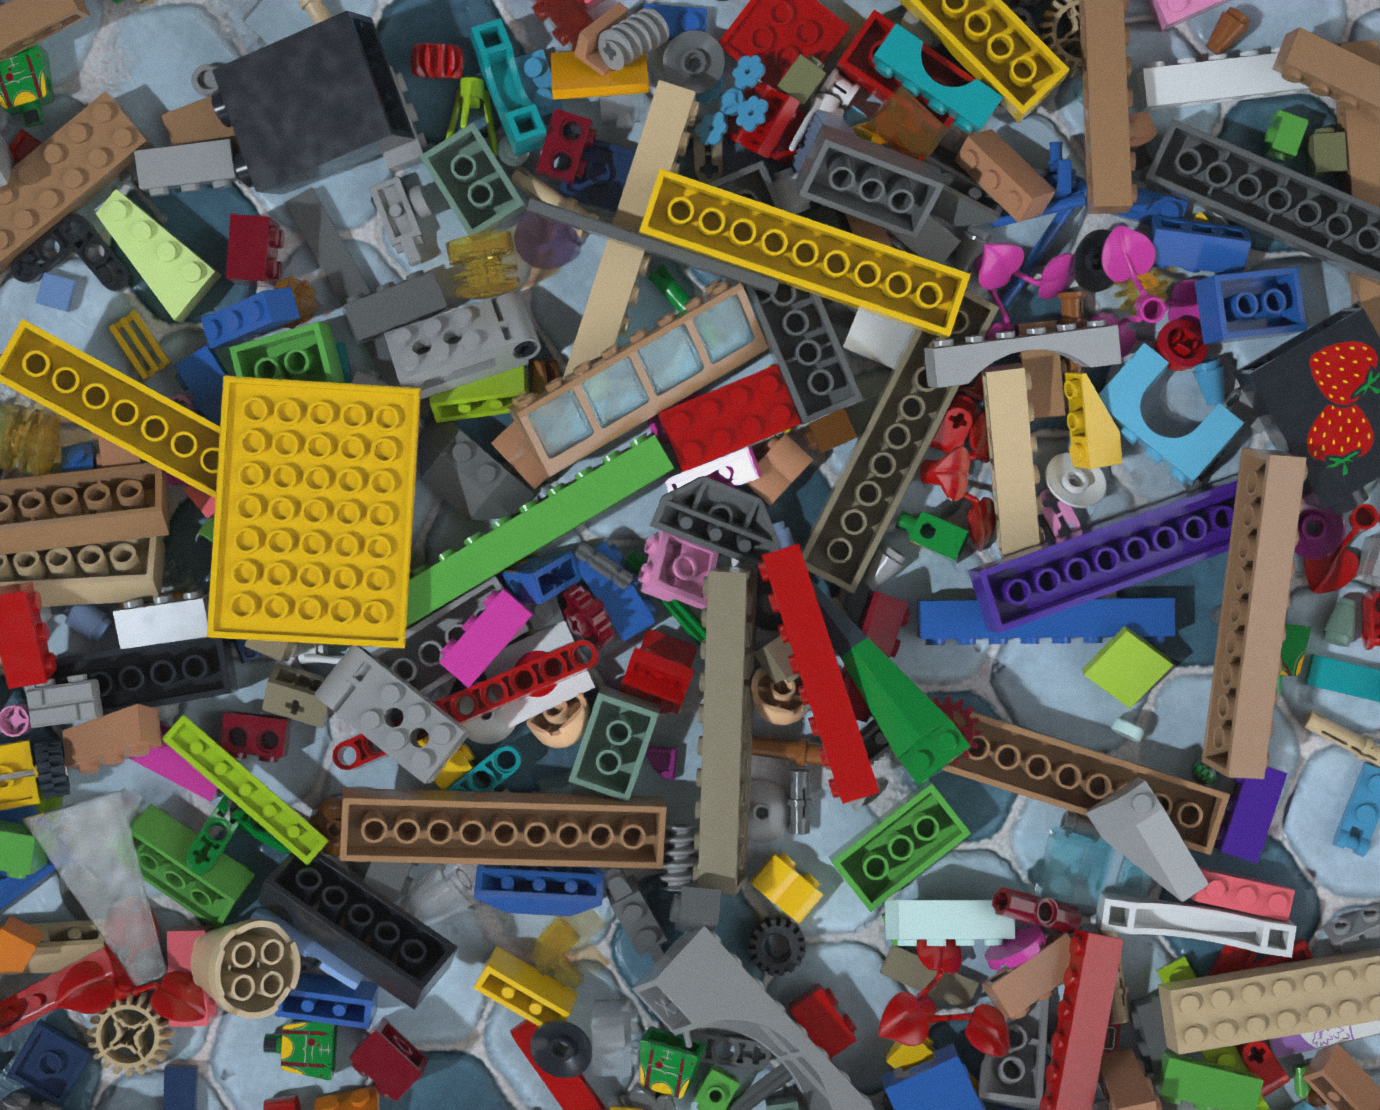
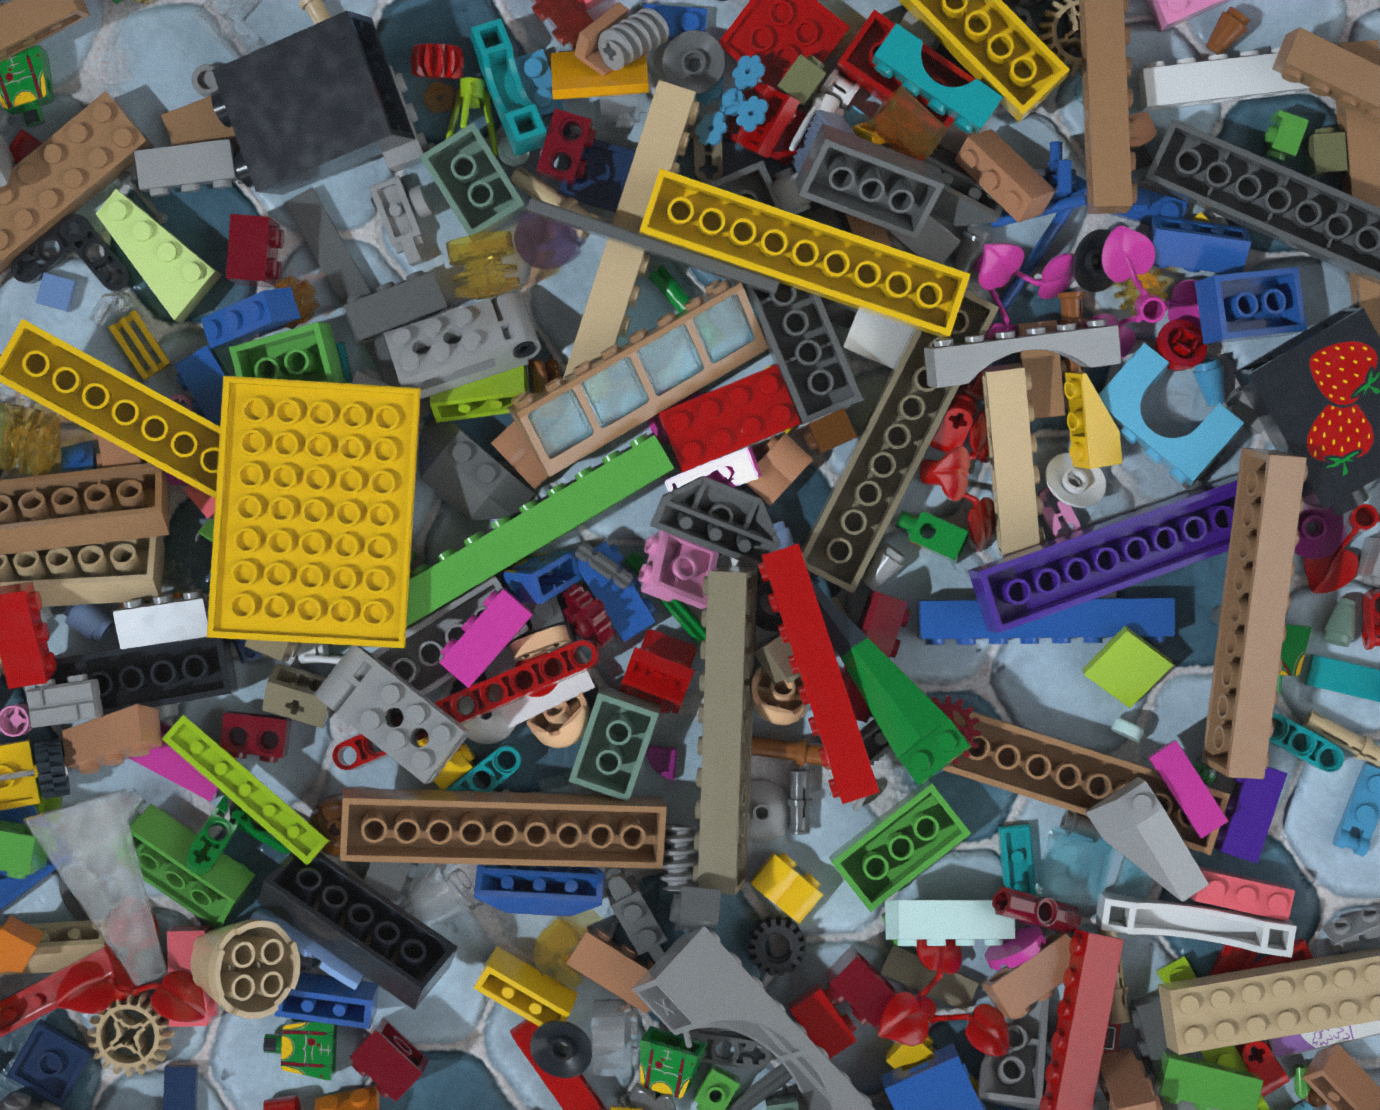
none -> clear arm [88,291,133,327]
none -> clear orange plate [424,82,455,113]
none -> light nougat beam [509,625,571,661]
none -> nougat brick [566,926,655,1014]
none -> dark red brick [826,945,898,1029]
none -> teal tile [998,823,1037,896]
none -> dark pink tile [1148,740,1228,839]
none -> teal beam [1269,712,1344,772]

